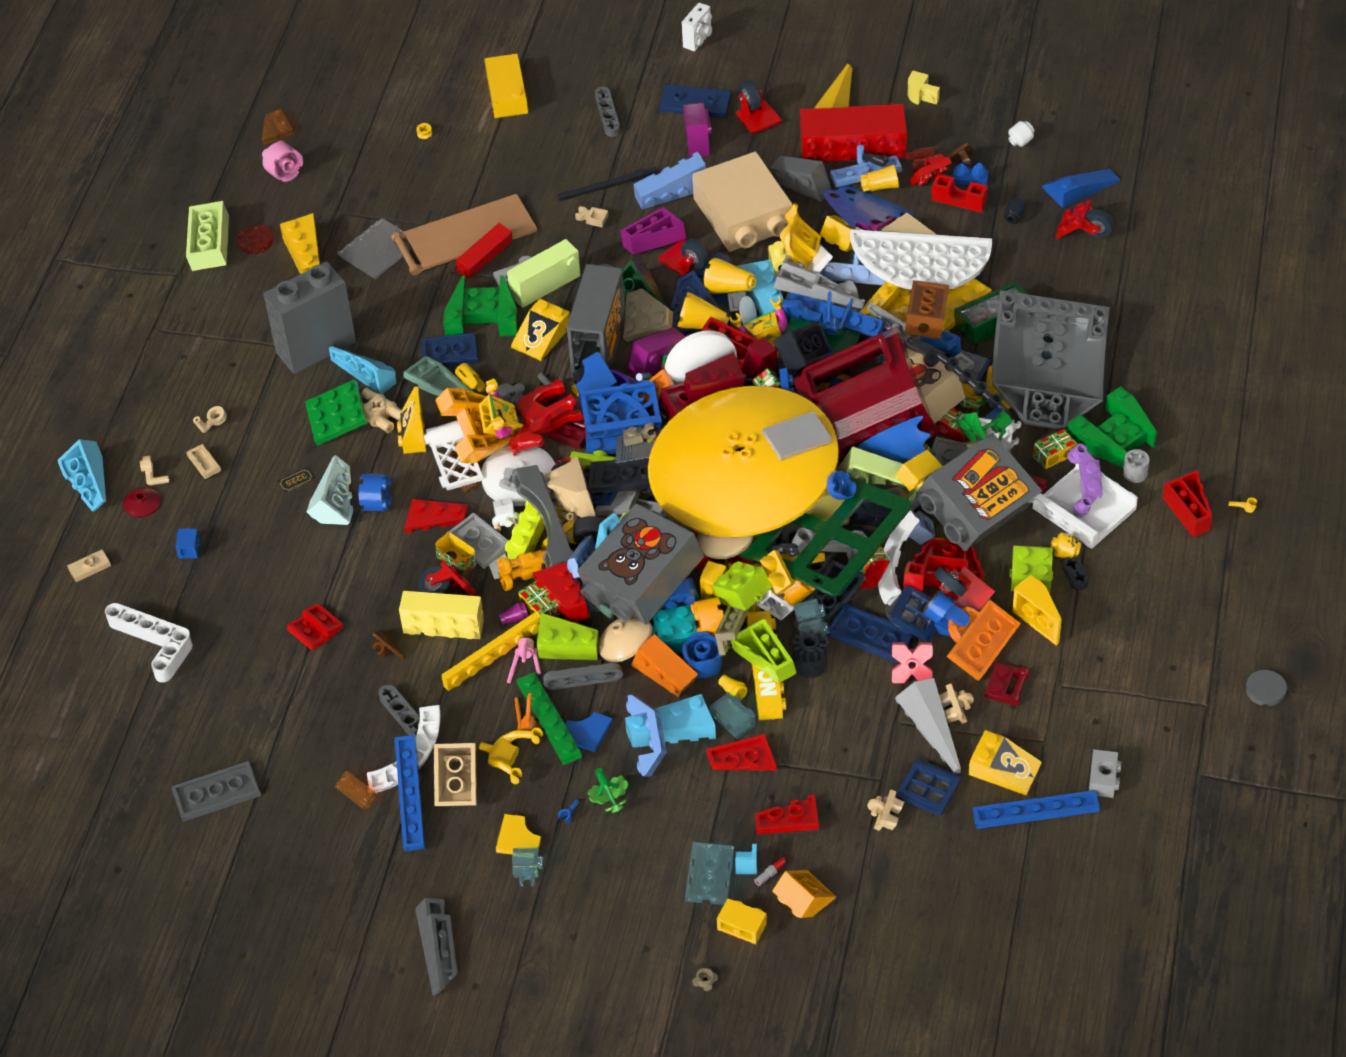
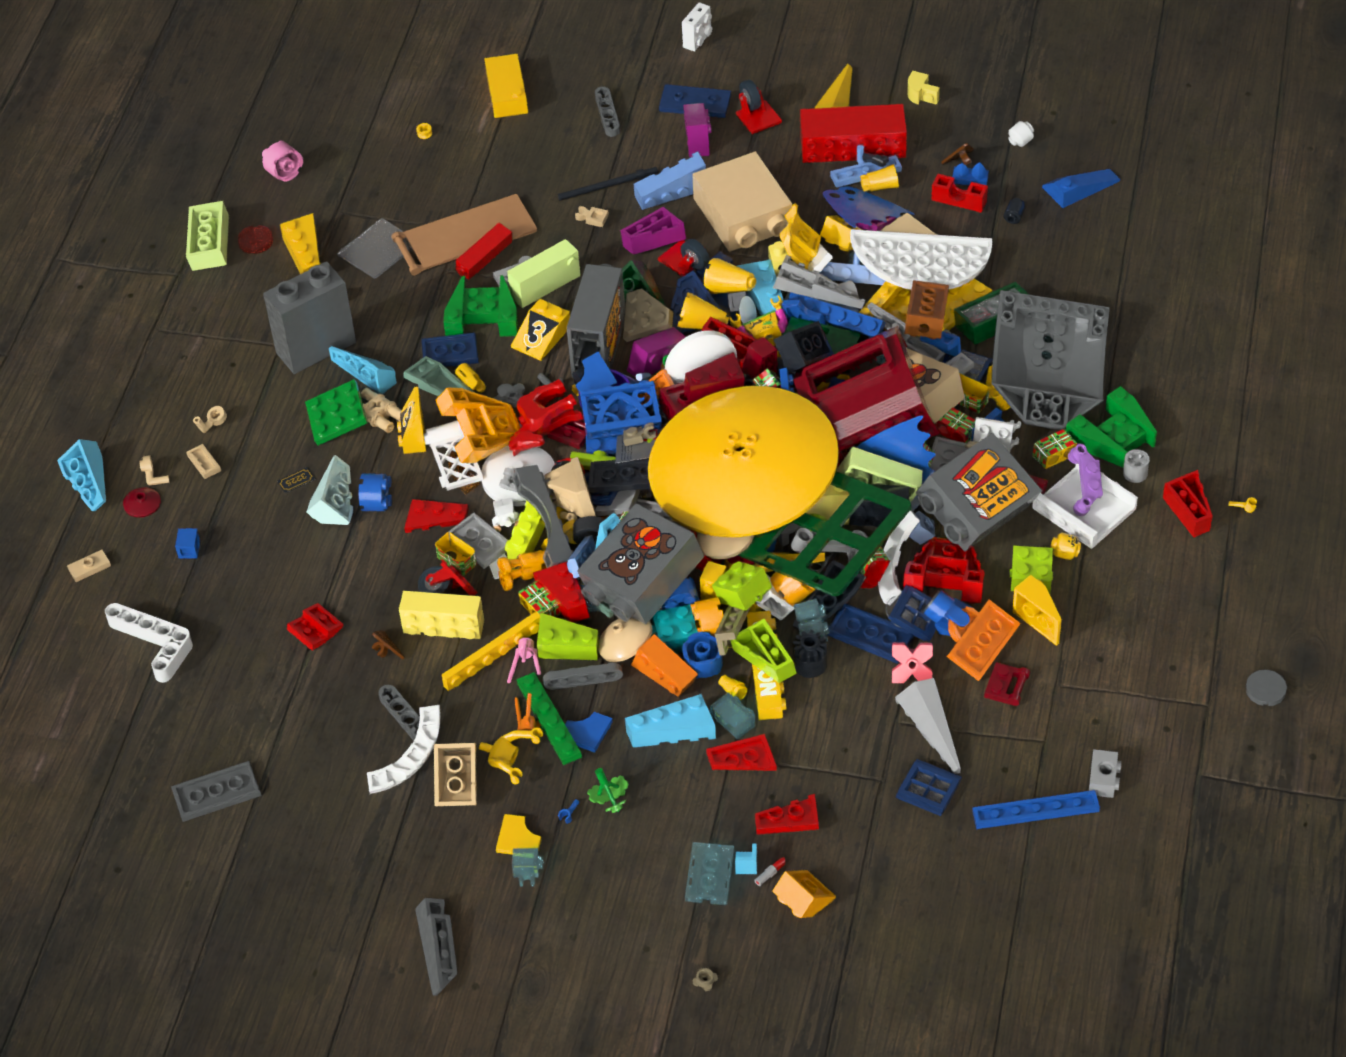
clear orange wing [261,109,294,145] -> none
clear orange plate [335,770,378,810] -> none
blue plate [394,735,425,851] -> none
torso [479,379,524,439] -> none
magenta cone [499,602,529,625] -> none
medium blue slope [626,695,667,777] -> none
yellow brick [717,899,767,944] -> none
yellow tile [760,550,795,594] -> none
light grey tile [762,411,832,460] -> none
dark grey wedge [770,156,832,202] -> none
black arm [771,543,799,557] -> none
blue plant [823,291,854,335] -> none
blue hair [826,470,857,500] -> none
tan hips [867,790,904,831] -> none
yellow brick [896,449,942,492] -> none
clear red plant [906,147,935,172] -> none
red plate [909,153,952,186] -> none
black bar [923,350,1012,419] -> none
red plate [934,566,995,612] -> none
tan hips [939,684,974,724] -> none
green plant [955,411,1012,443] -> none
yellow slope [969,730,1042,796] -> none
plate [1055,200,1114,239] -> none
black beam [1062,557,1089,590] -> none

